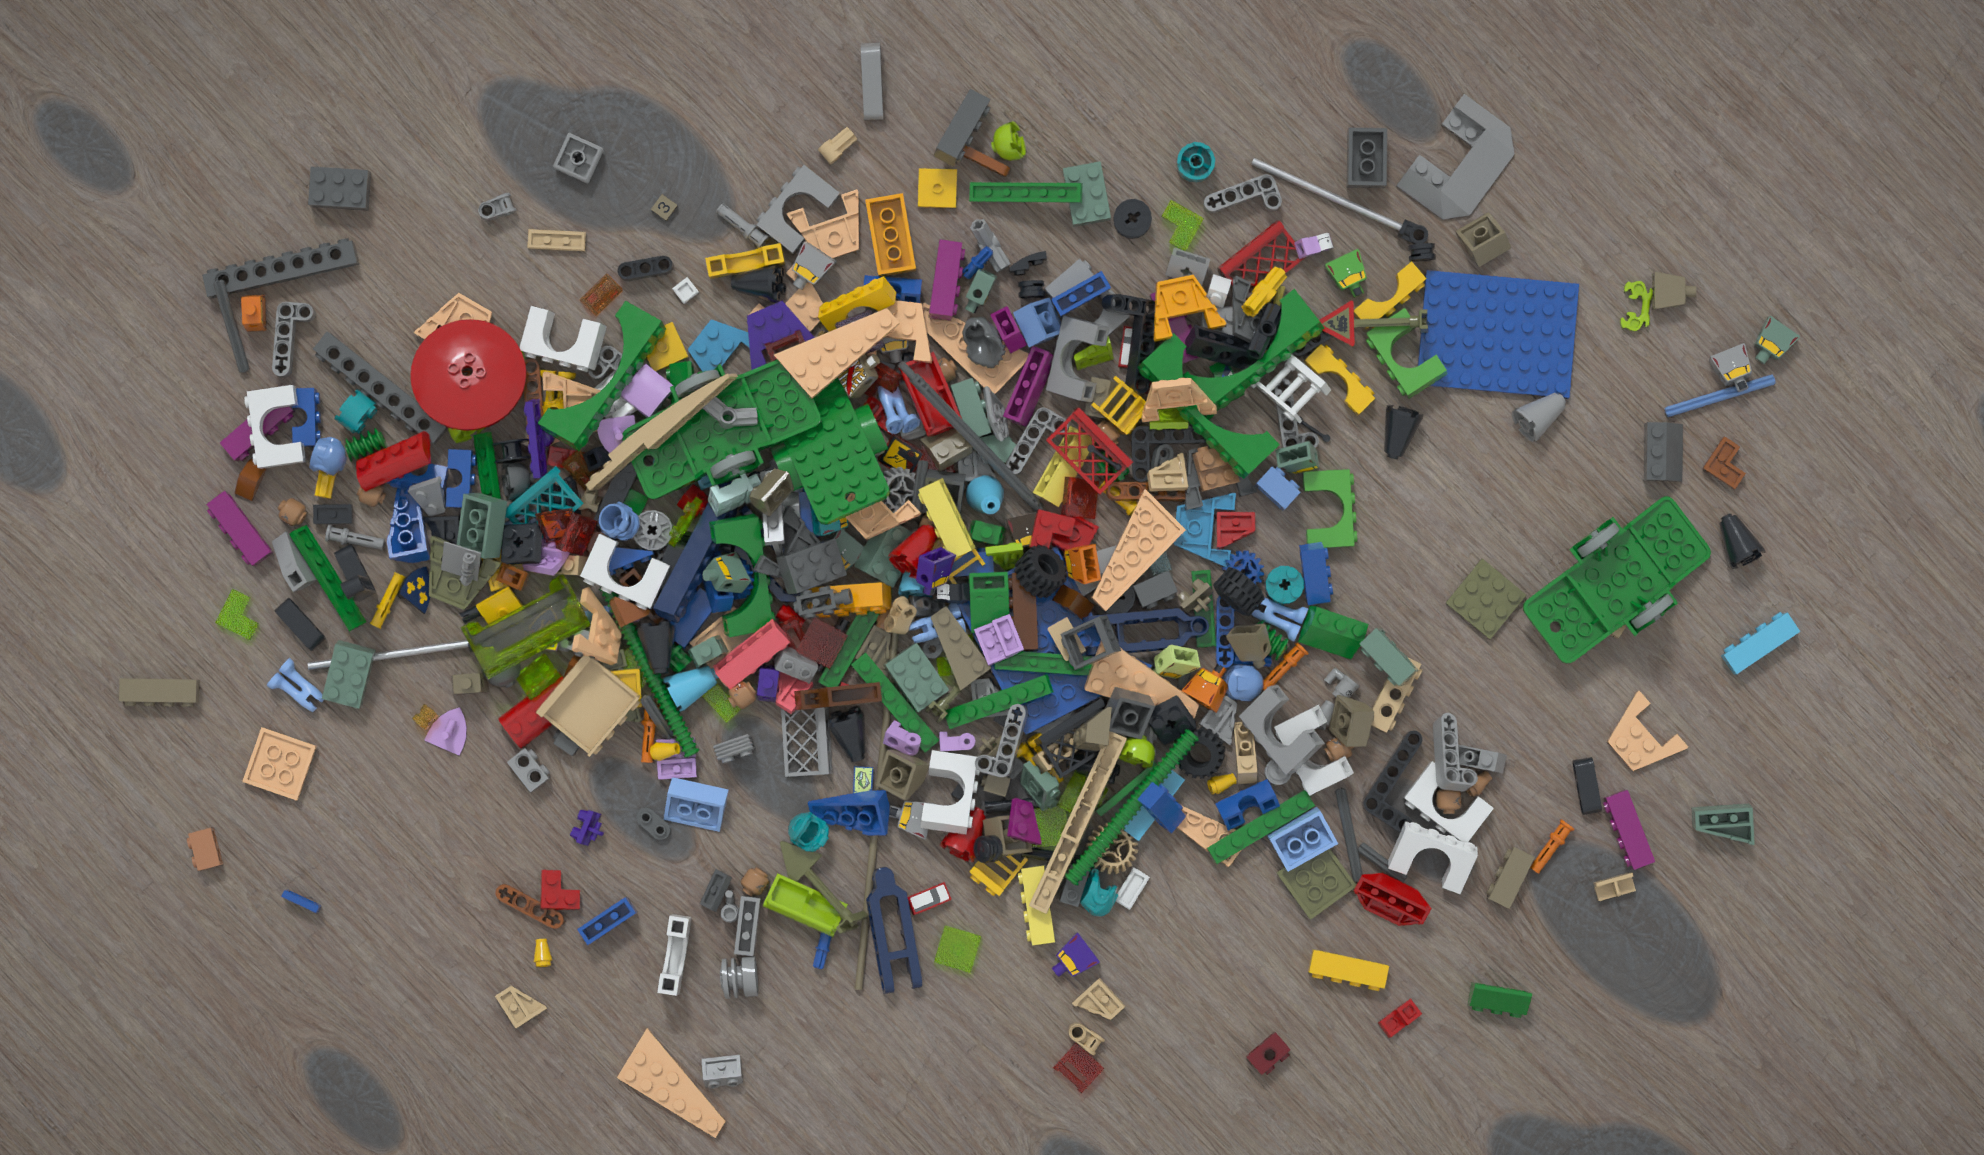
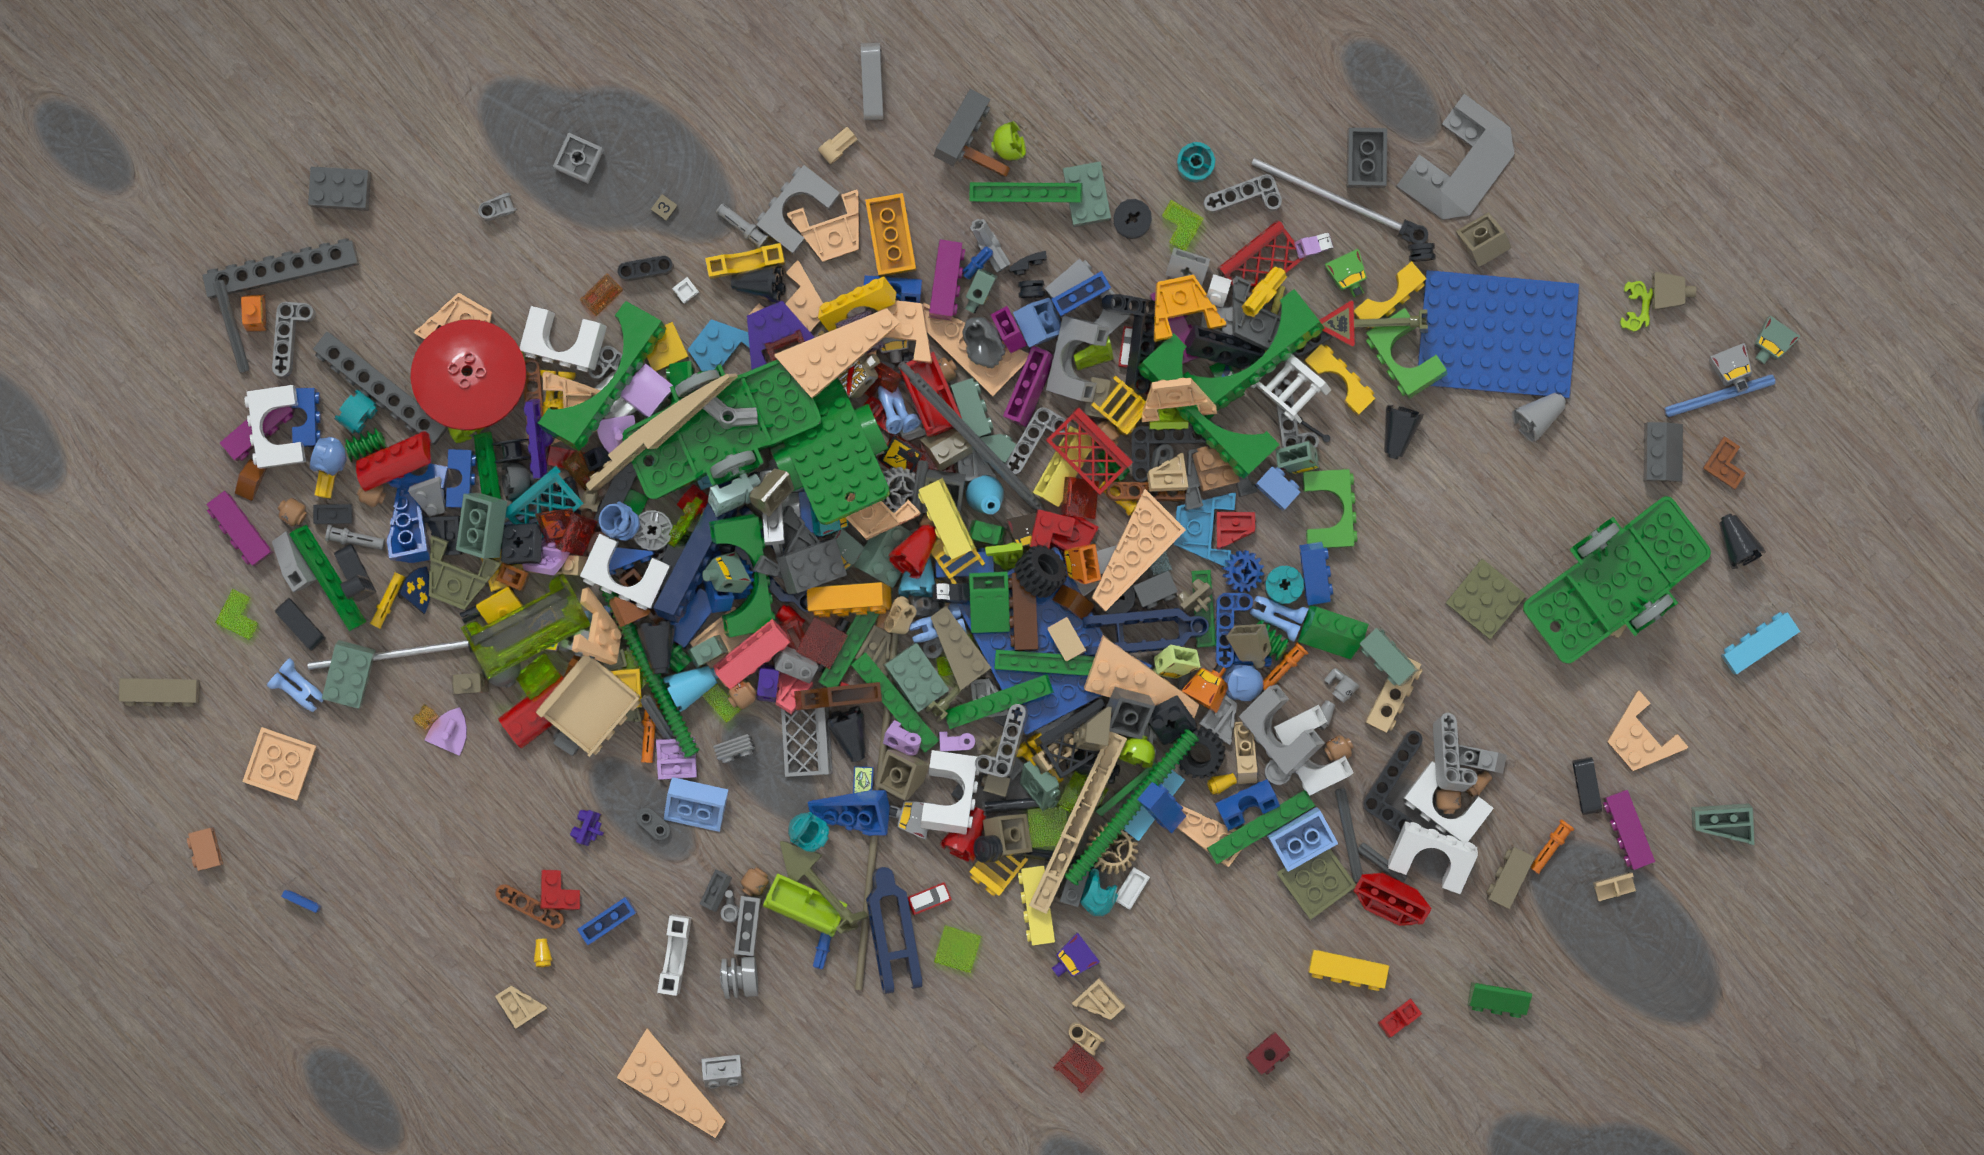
light grey hinge [441,542,481,586] -> none
light grey brick [507,748,550,793] -> none
tan tile [527,229,586,252] -> none
yellow cone [650,742,680,761] -> none
light grey torso [792,241,837,290] -> none
dark grey brick [794,586,853,619] -> none
dark purple torso [916,547,956,596] -> none
yellow plate [918,168,957,208] -> none
lavender slope [974,614,1024,666] -> none
light grey tile [983,386,1009,441] -> none
magenta wing [1007,798,1042,845] -> none
dark grey window [1060,615,1121,670] -> none
black hinge [1087,445,1122,471] -> none
black tyre [1213,567,1265,616] -> none
black piece [1246,303,1282,359] -> none
dark tan slope [1329,695,1374,747] -> none

